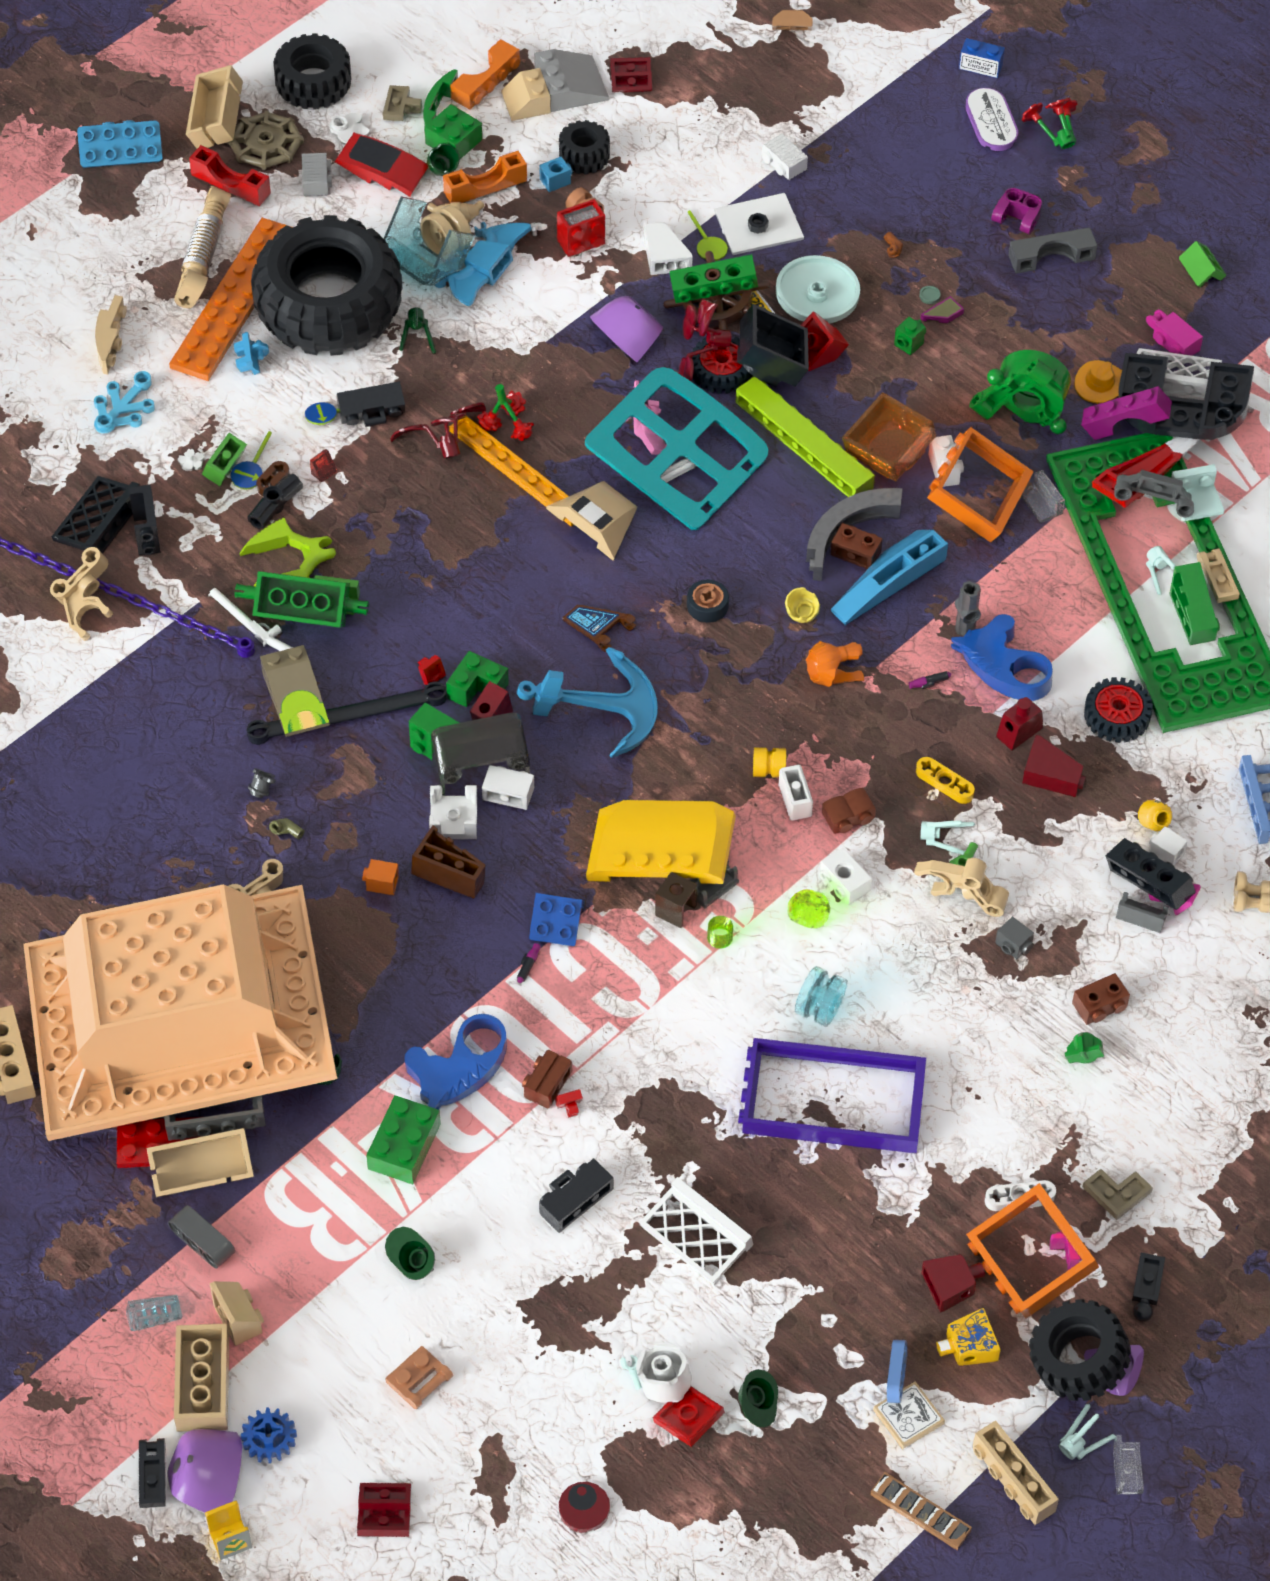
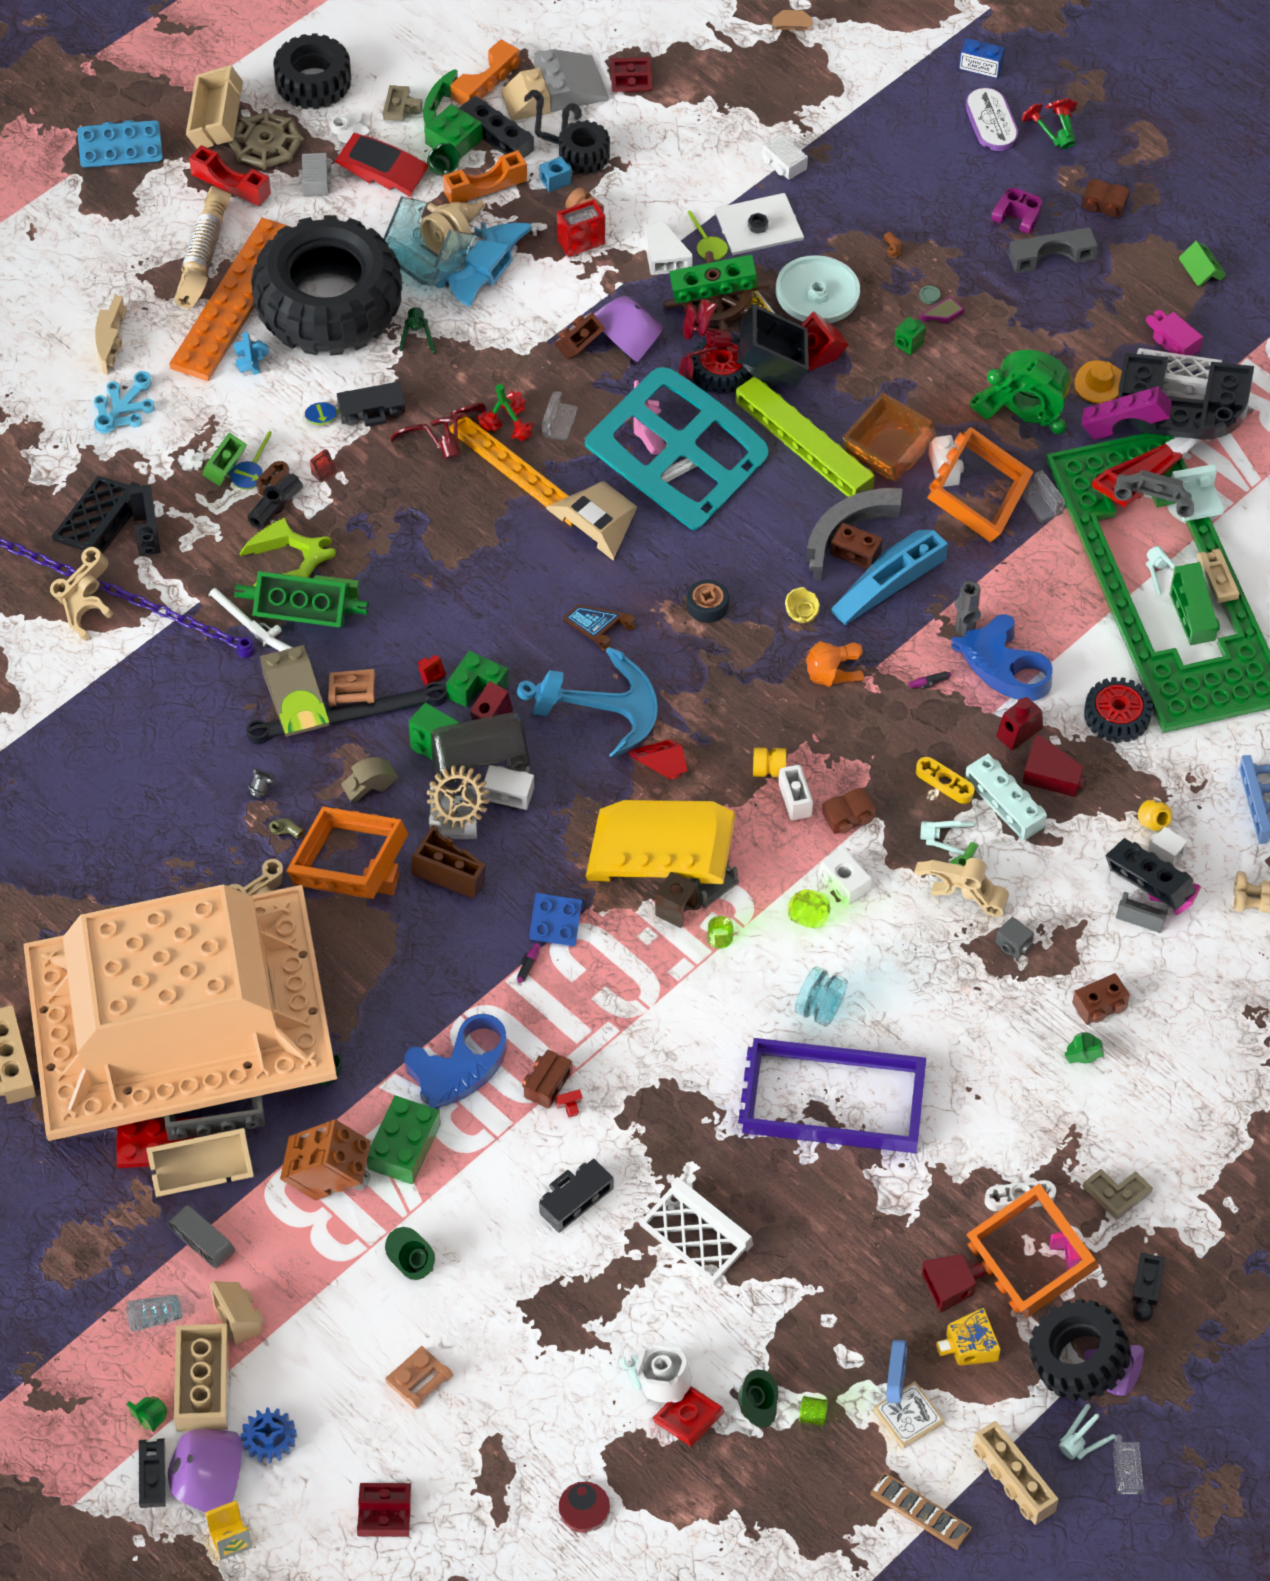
none -> green piece [126,1396,167,1432]
none -> dark orange piece [280,1119,371,1201]
none -> orange window [286,807,409,899]
none -> nougat plate [328,669,376,707]
none -> dark tan brick [341,757,398,803]
none -> tan gear [427,765,490,828]
none -> black brick [459,95,534,158]
none -> black piece [524,90,582,144]
none -> clear panel [542,391,578,441]
none -> copper brick [554,312,605,359]
none -> red slope [628,739,688,779]
none -> clear neon green piece [799,1396,828,1427]
none -> light aqua brick [965,754,1047,841]
none -> copper brick [1082,179,1129,217]

